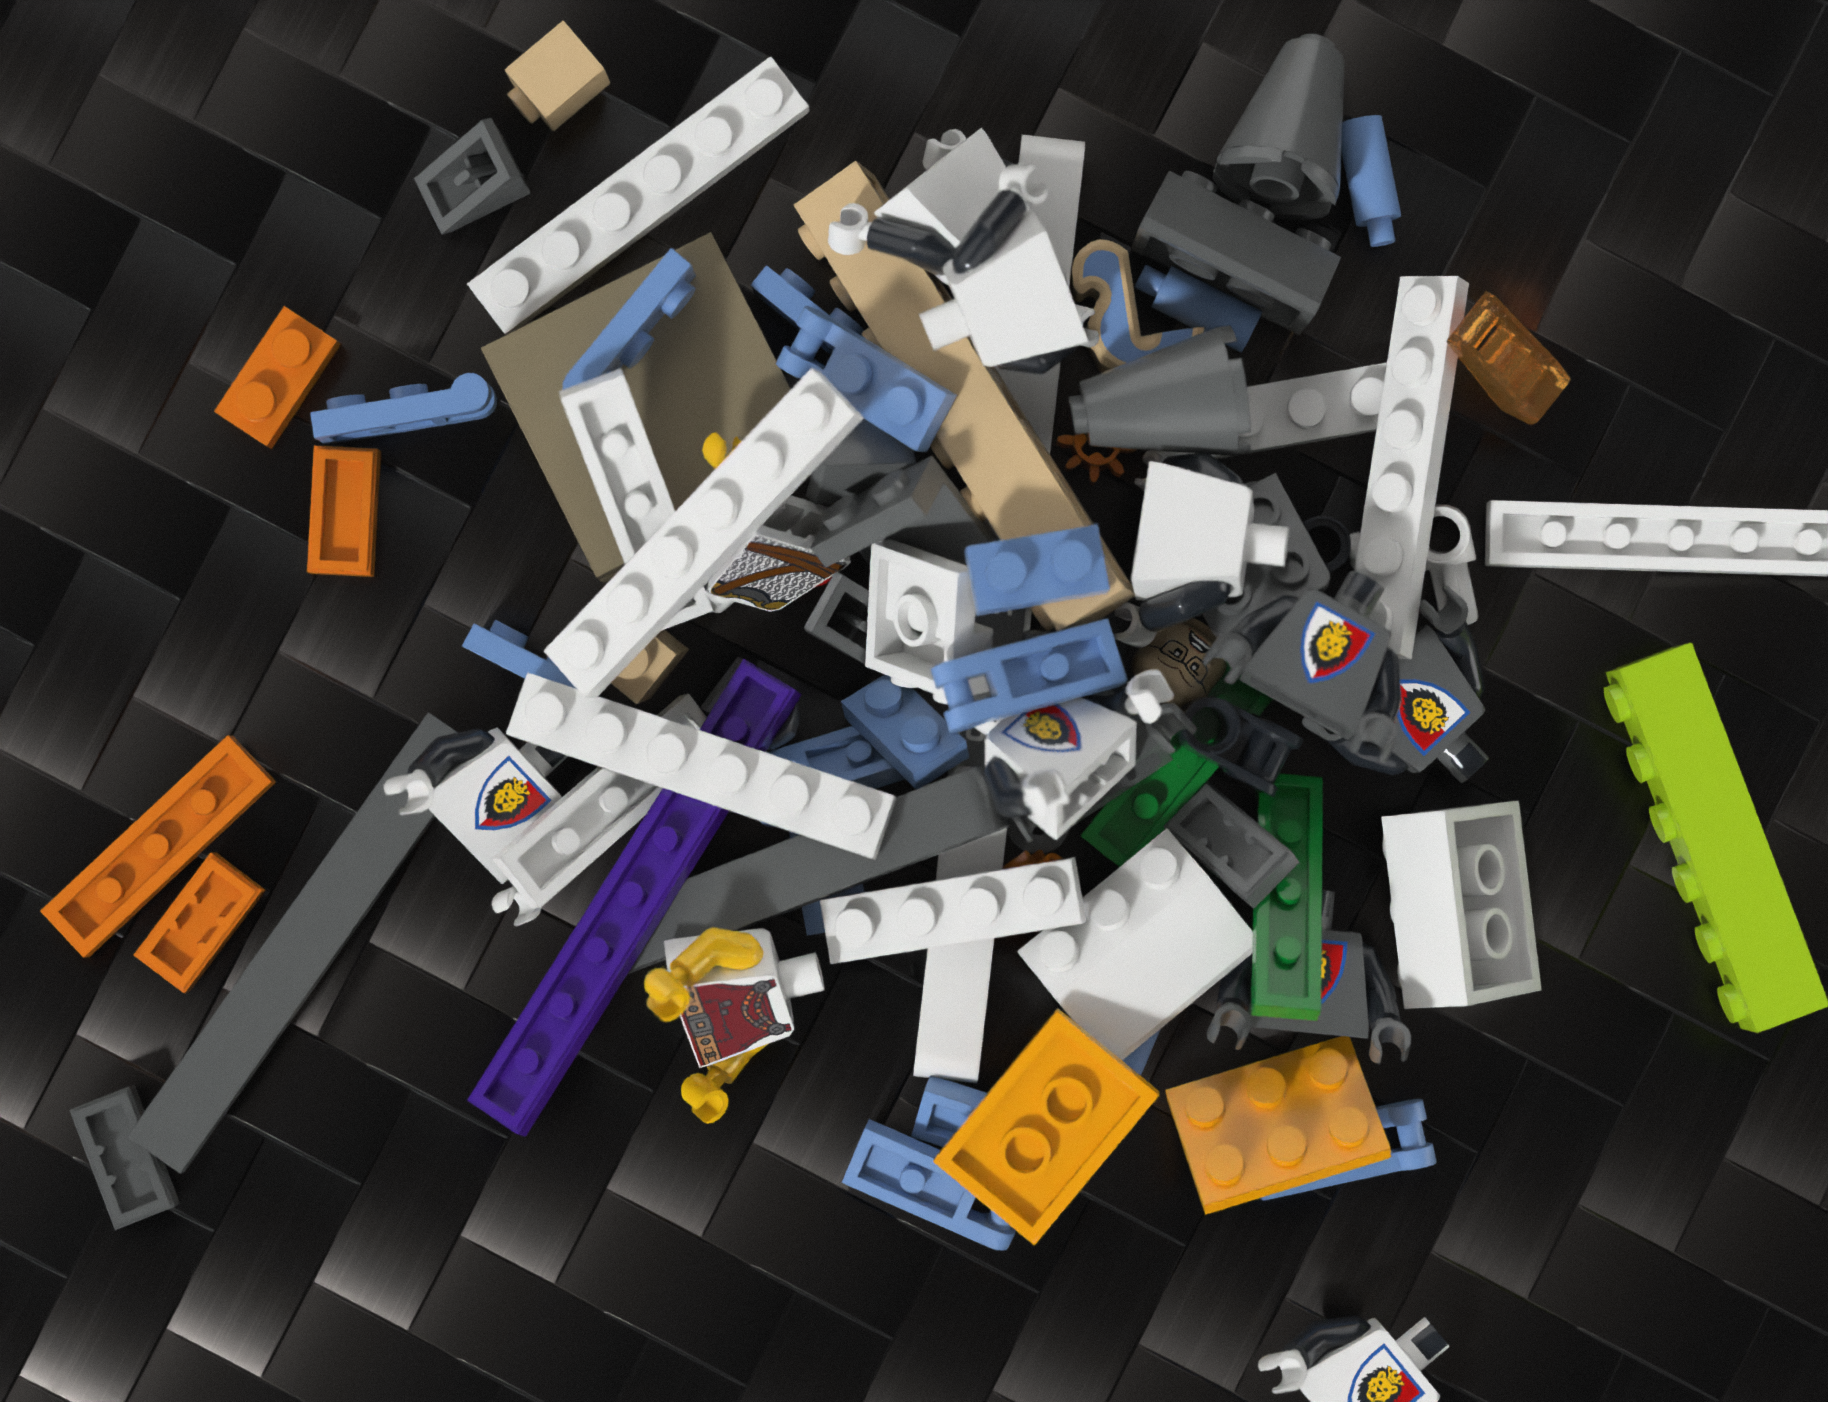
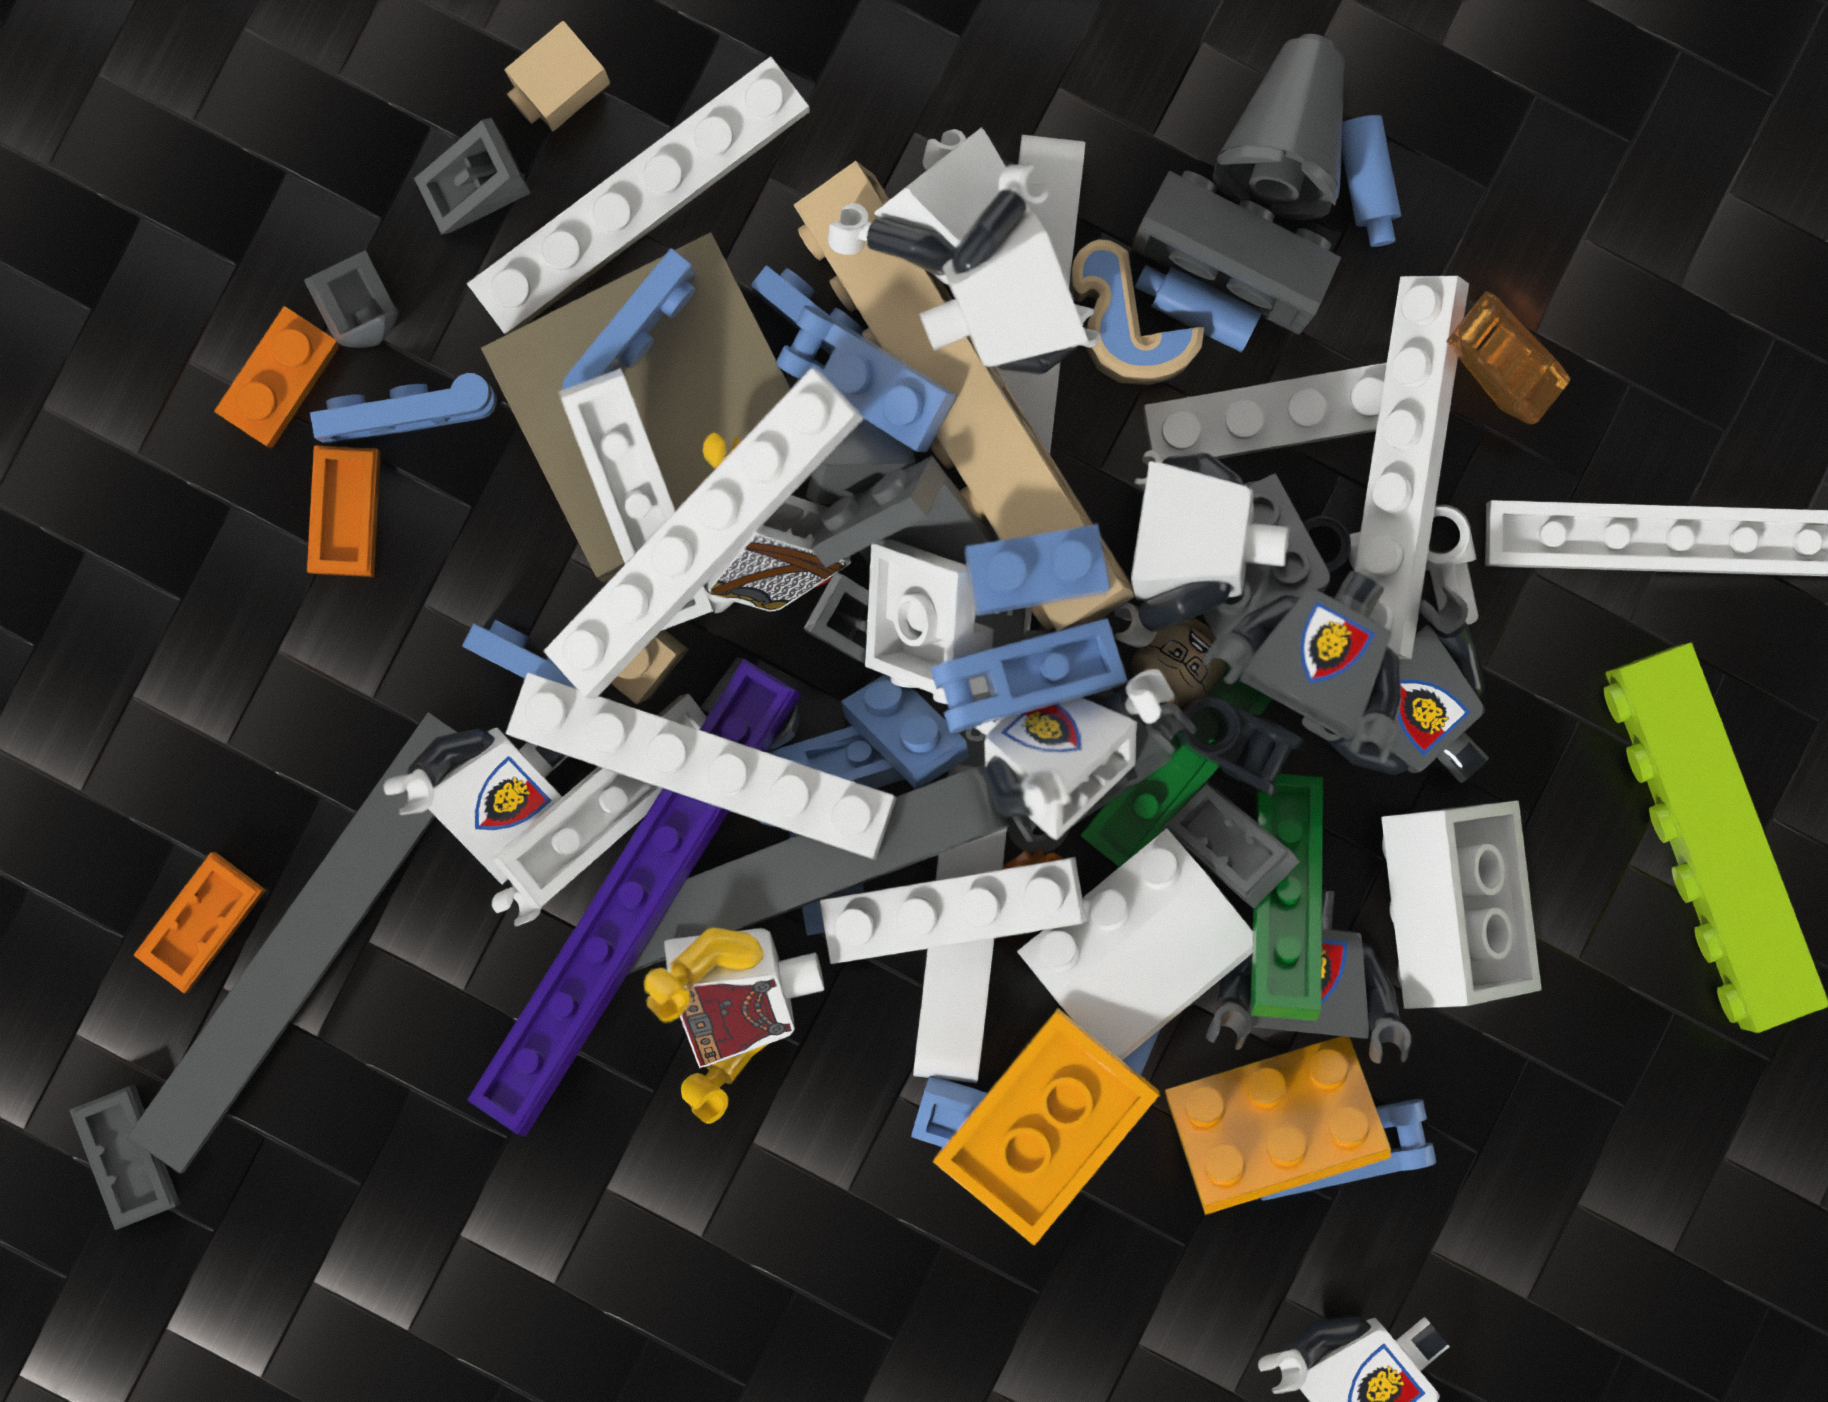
orange plate [40,735,276,958] -> none
medium blue plate [841,1119,1016,1251] -> none
orange gear [1056,415,1136,485] -> none
dark grey cone [1069,325,1251,456] -> none
none -> dark grey plate [304,250,398,348]

